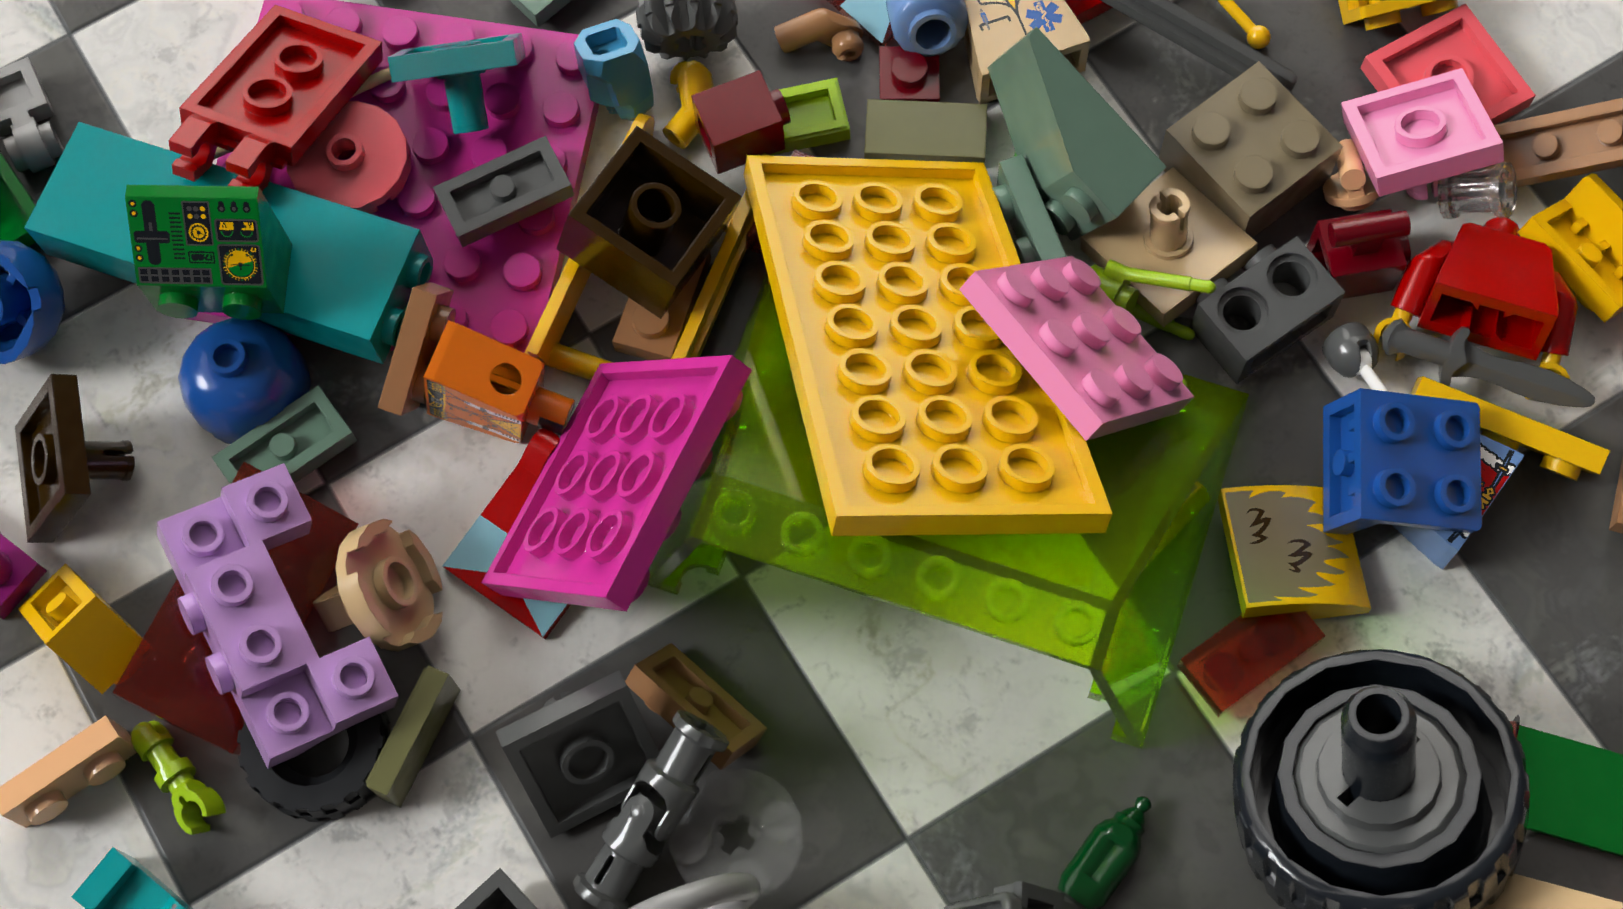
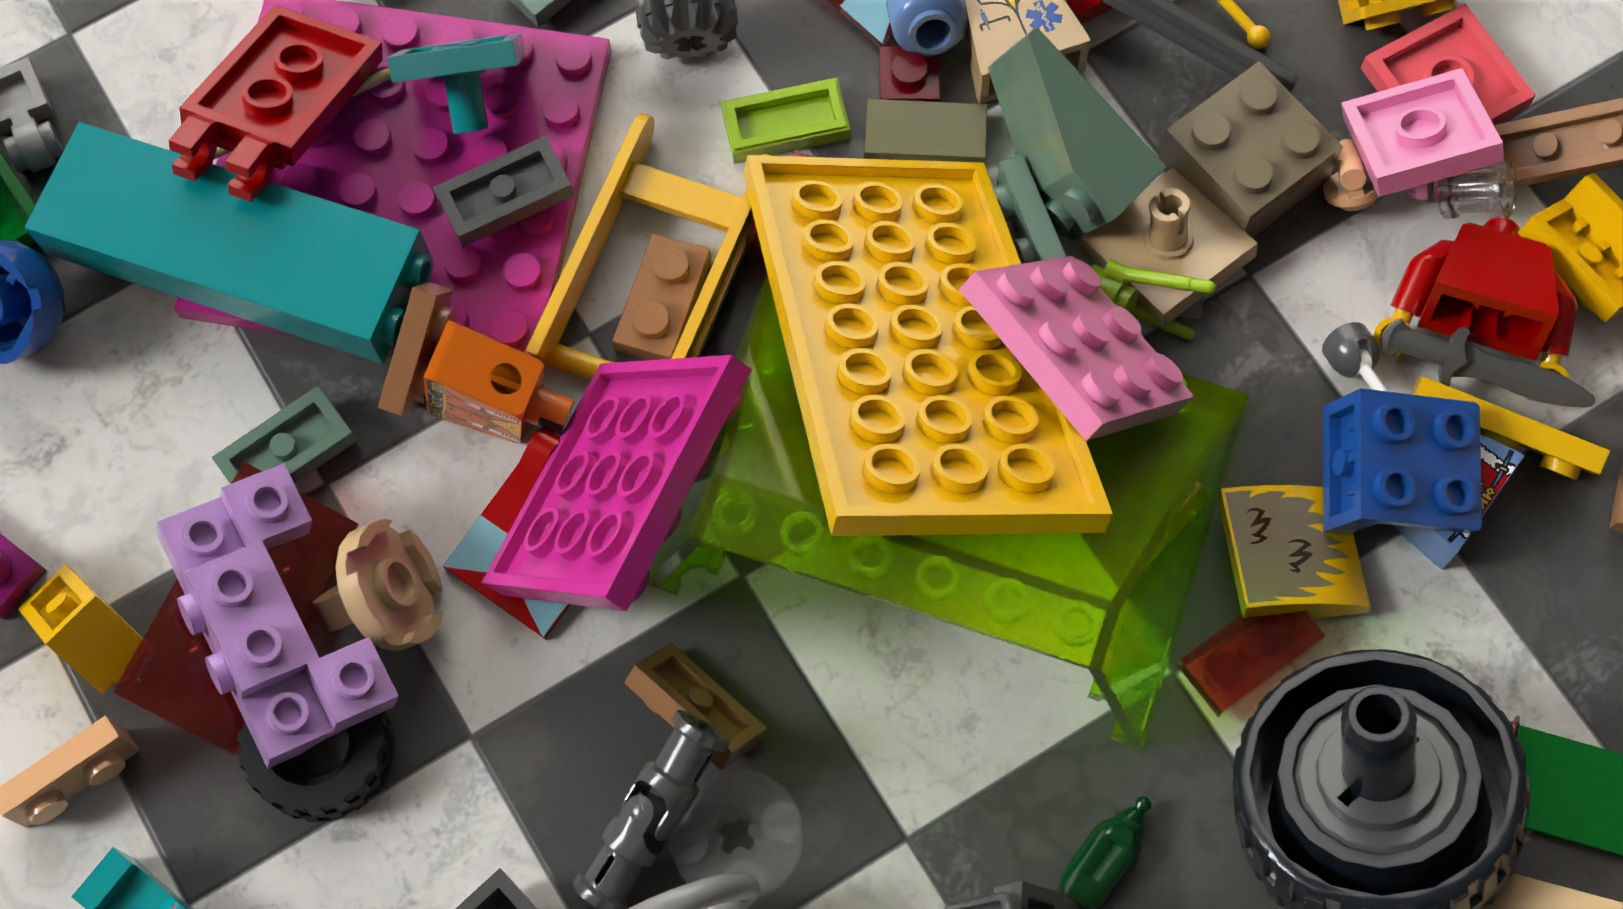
dark brown tile [15,374,135,543] -> none
green slope [125,184,292,320] -> none
lime piece [131,720,226,835] -> none
blue cylinder [178,318,311,444] -> none
coral plate [287,101,411,214] -> none
olive tile [366,665,461,808] -> none
dark grey tile [495,670,659,838] -> none
dark brown brick [556,126,742,319] -> none
dark azure rock [574,19,654,121] -> none
yellow arm [662,60,714,149] -> none
dark red brick [691,70,791,174] -> none
medium nougat arm [774,8,864,61] -> none
dark grey brick [1190,236,1345,384] -> none
dark red brick [1307,209,1411,299] -> none

